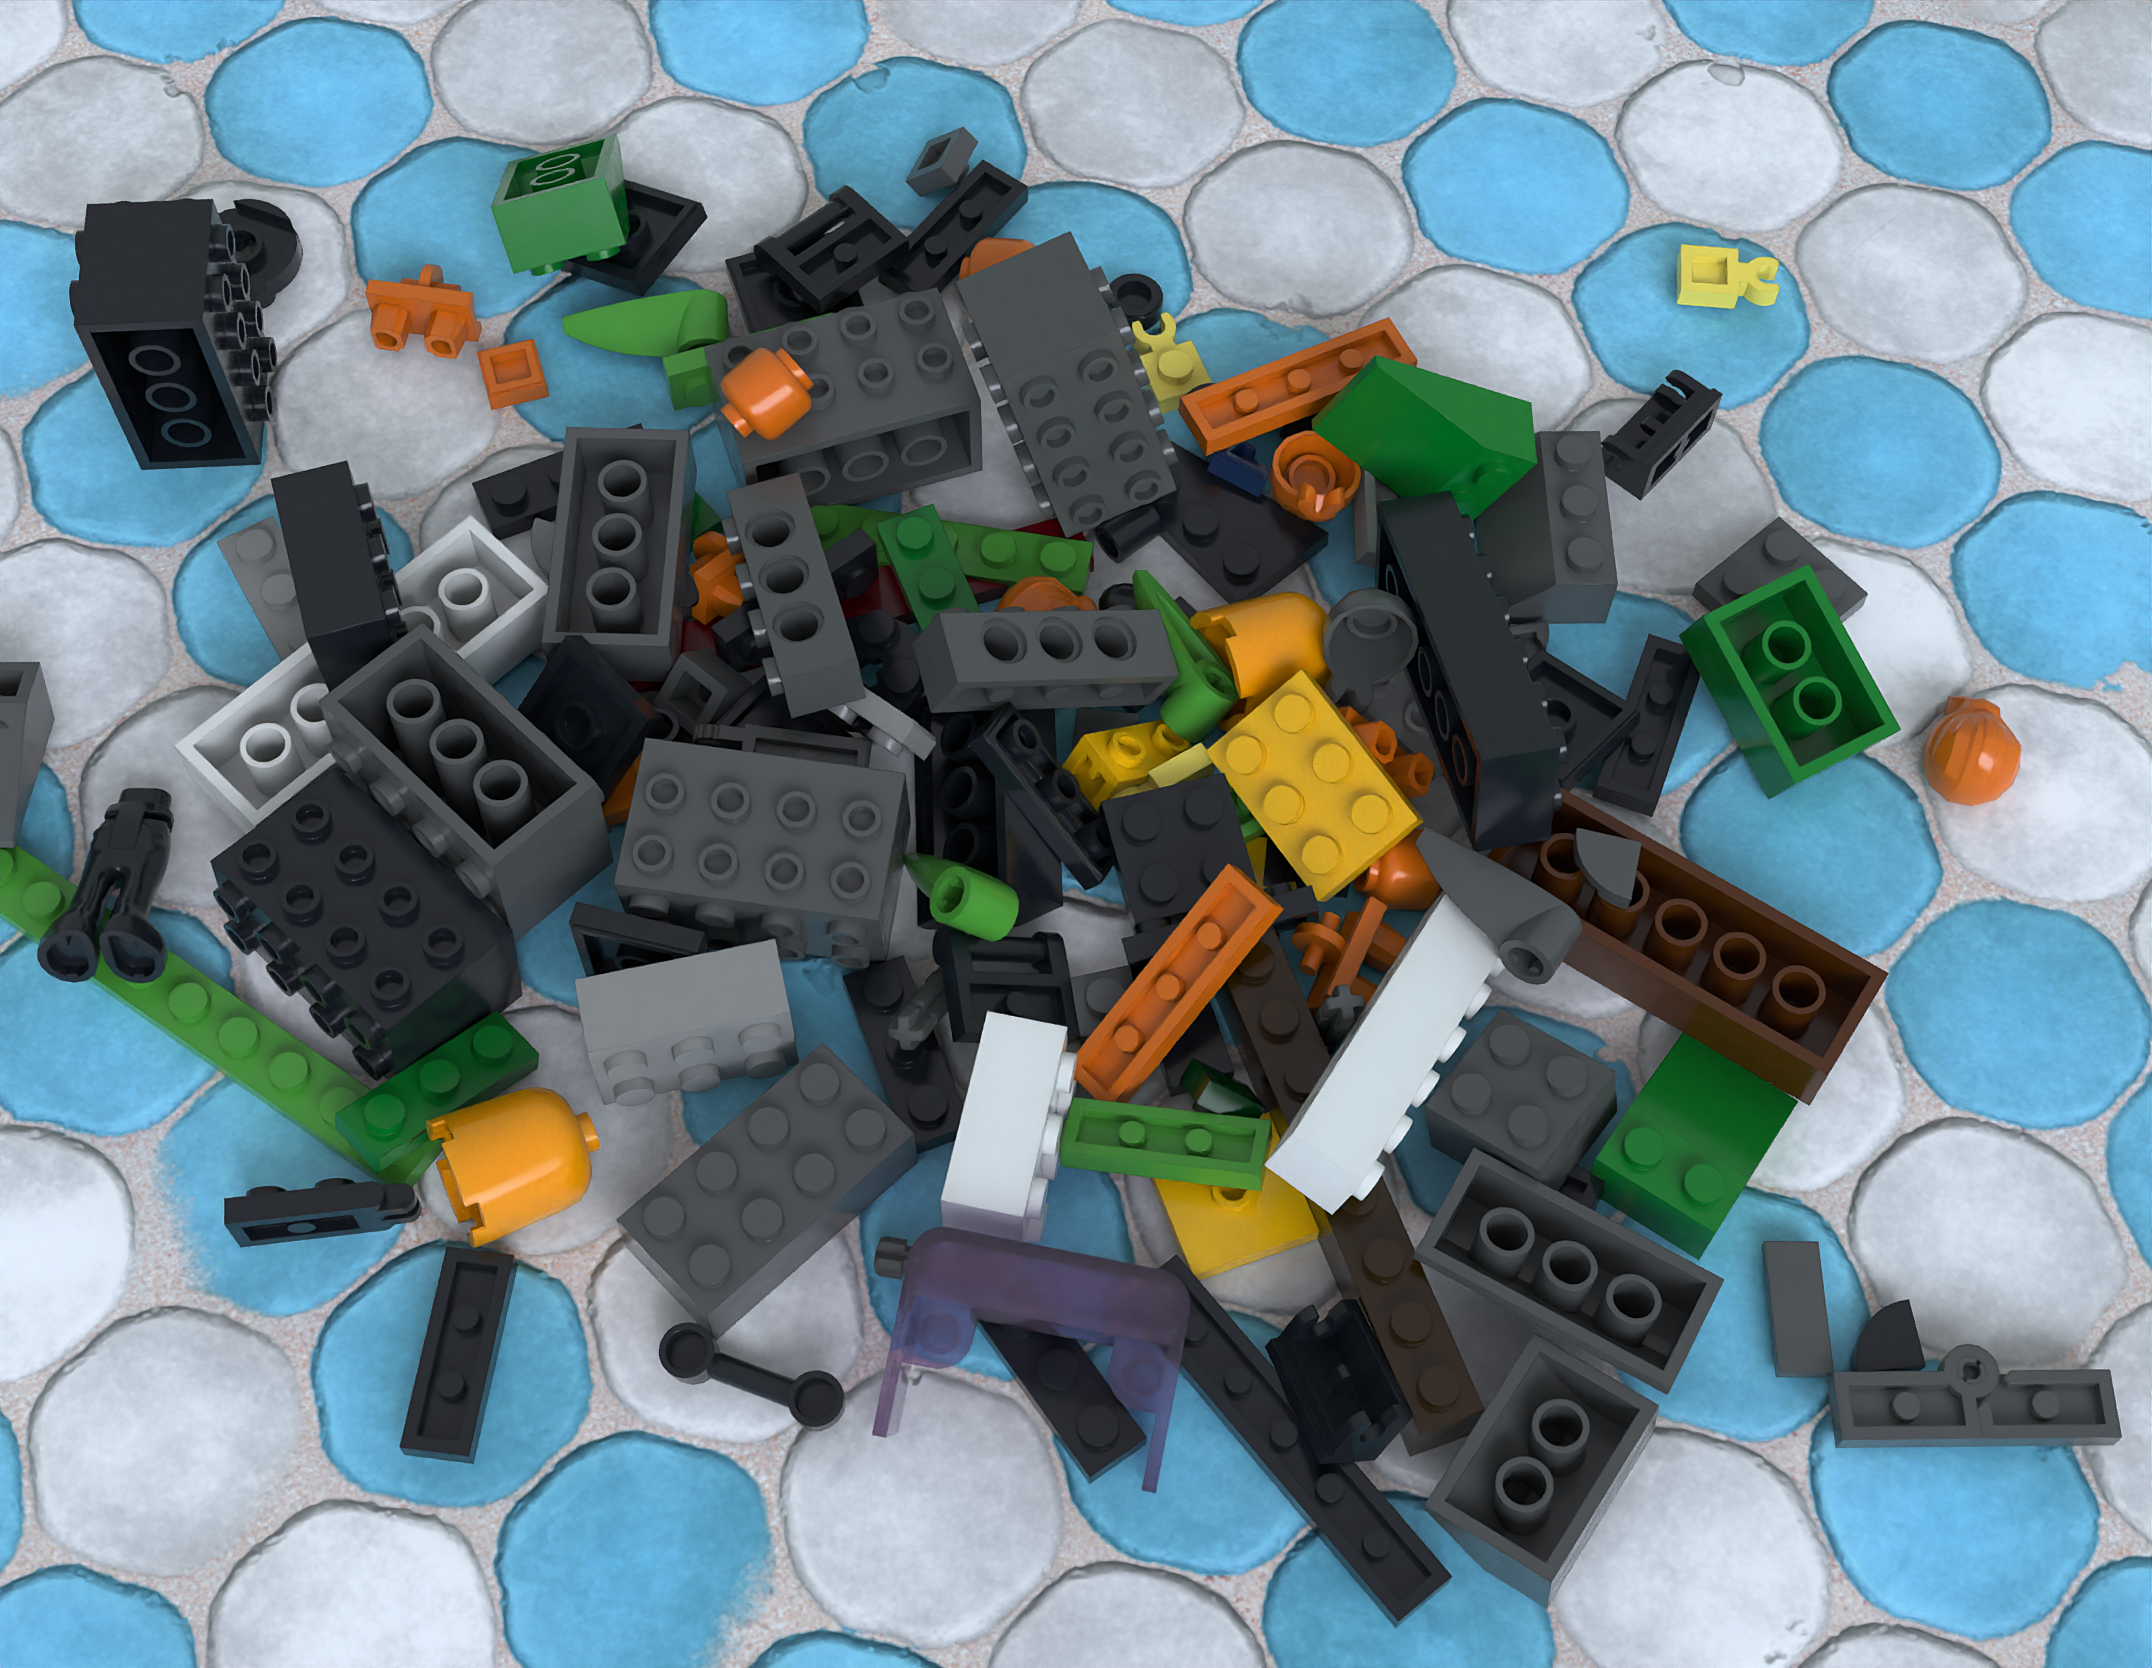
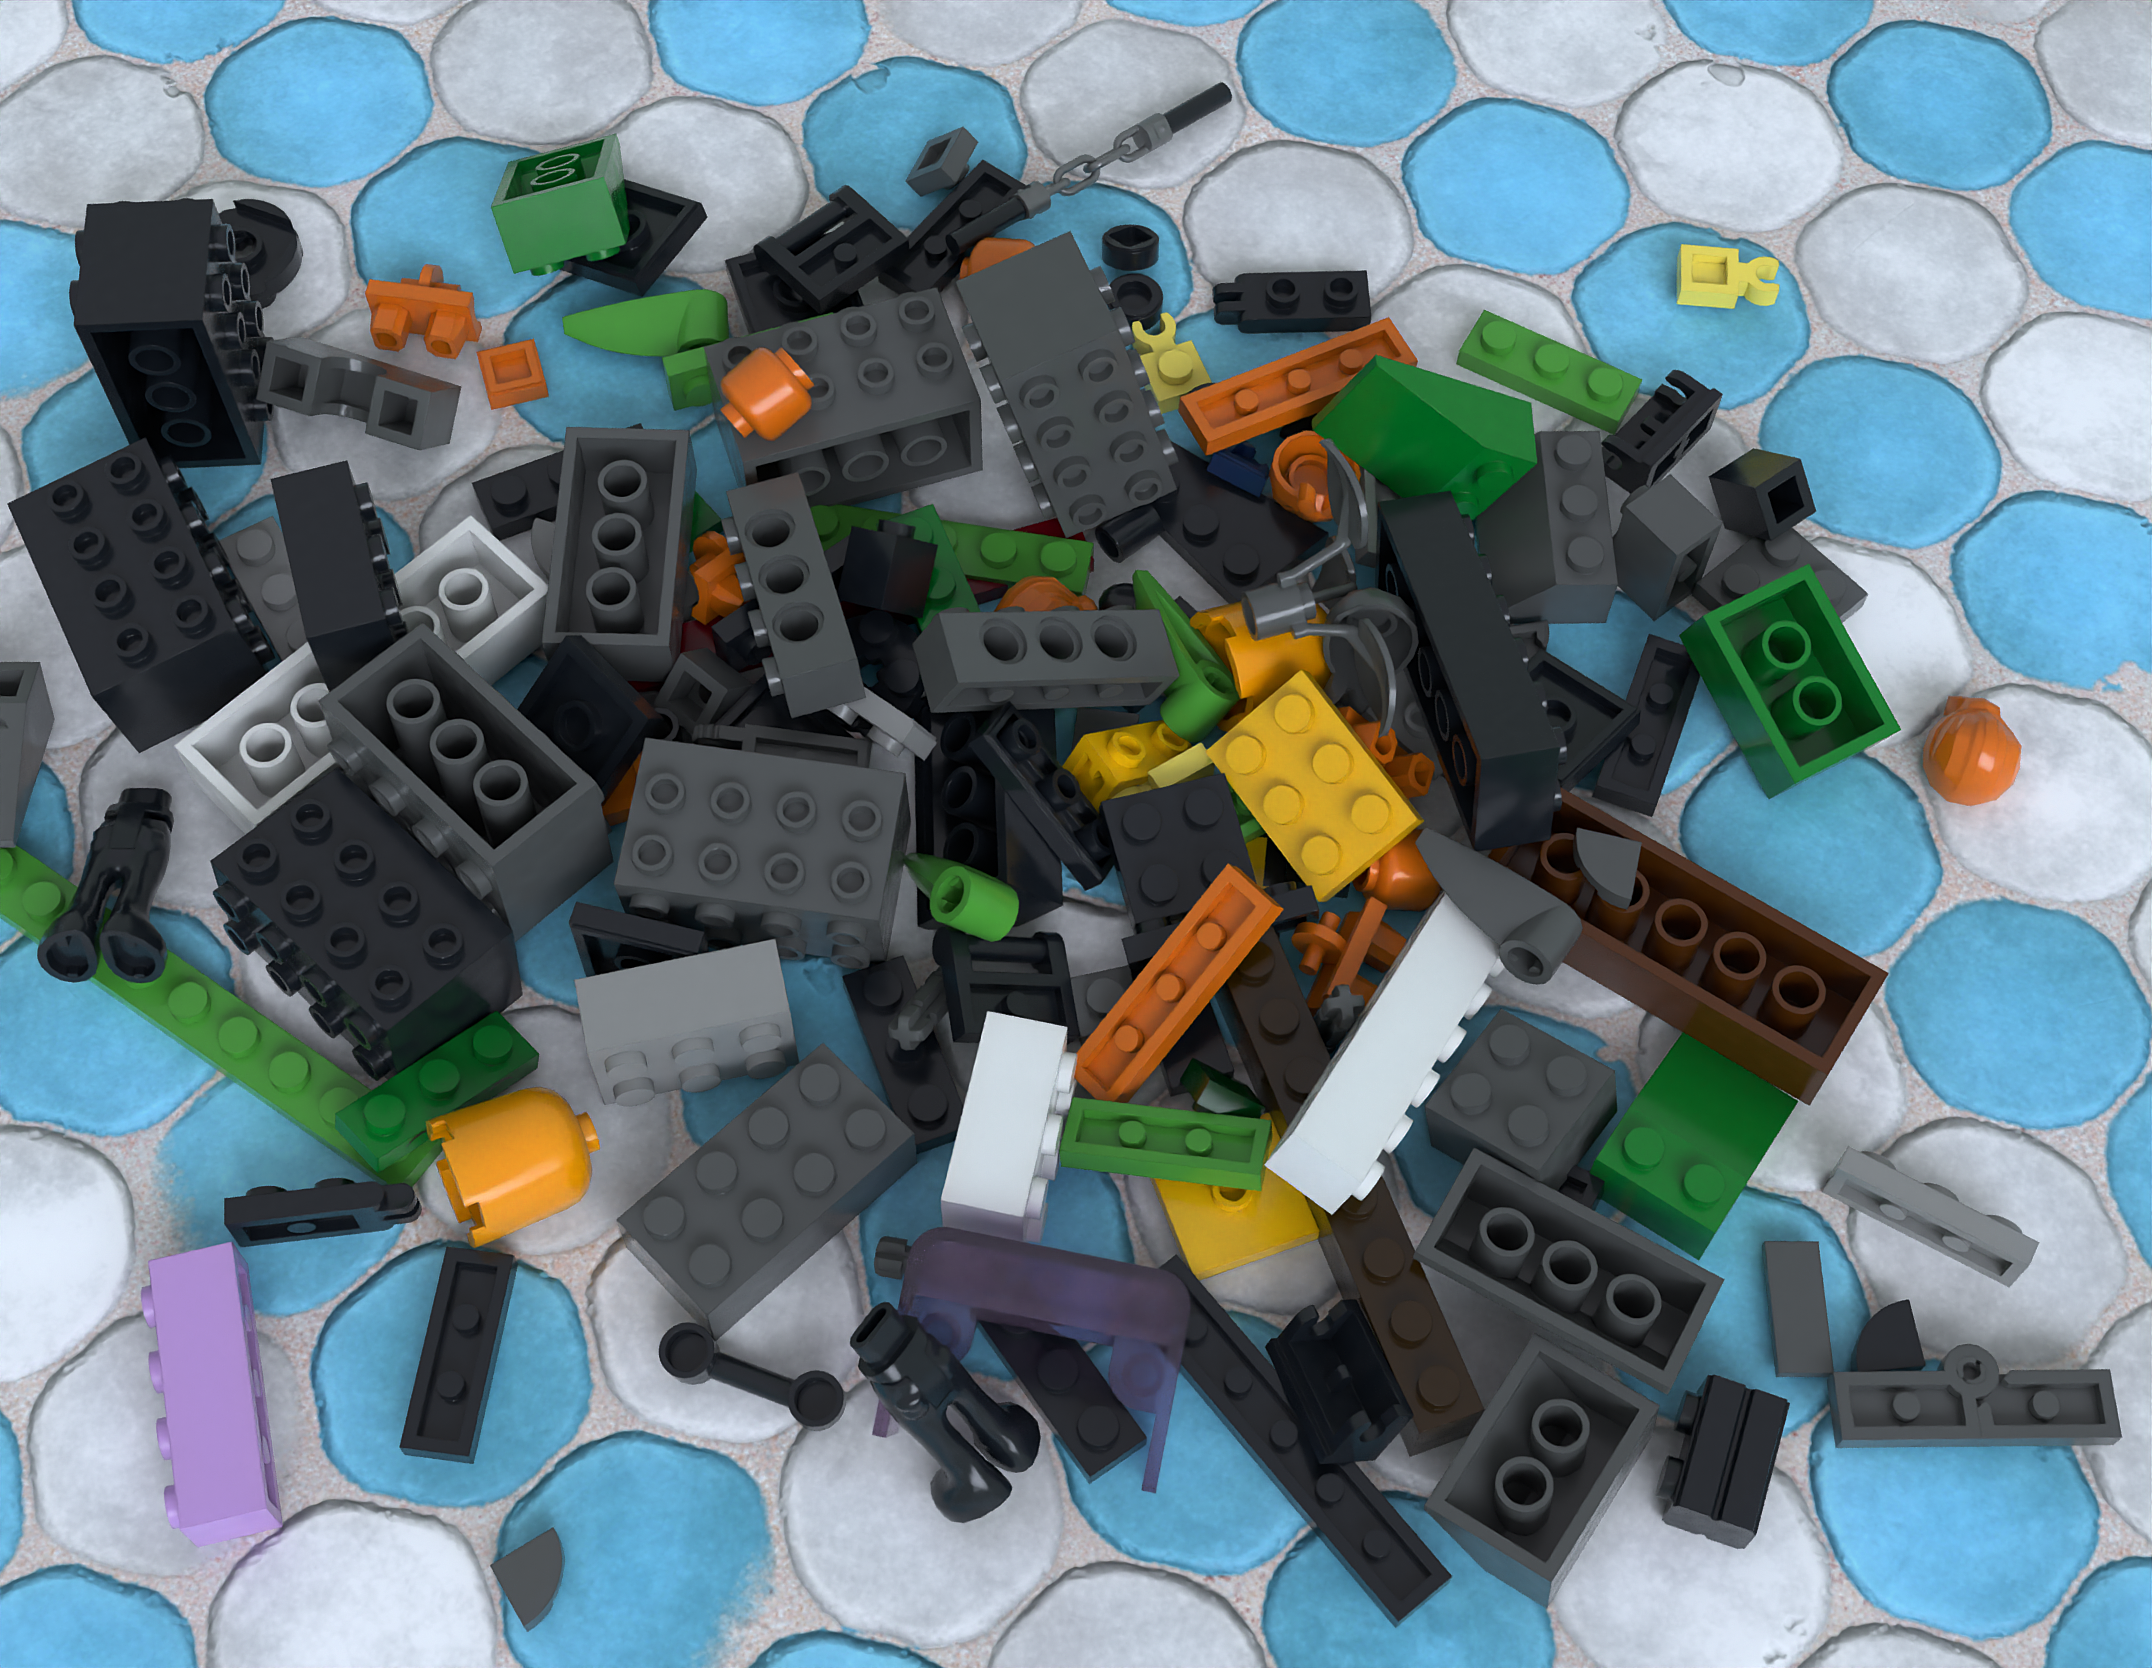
none -> black brick [7,437,275,753]
none -> lavender brick [141,1242,283,1547]
none -> dark grey arch [256,336,461,451]
none -> dark grey tile [490,1527,565,1632]
none -> black brick [837,519,938,618]
none -> black piece [850,1302,1041,1523]
none -> piece [945,82,1232,256]
none -> black tile [1102,224,1159,271]
none -> black hinge [1212,270,1371,334]
none -> dark grey plant [1241,438,1396,738]
none -> bright green plate [1456,310,1643,435]
none -> dark grey brick [1612,474,1722,621]
none -> black brick [1656,1374,1790,1549]
none -> black brick [1709,448,1816,541]
none -> light grey plate [1822,1146,2040,1288]

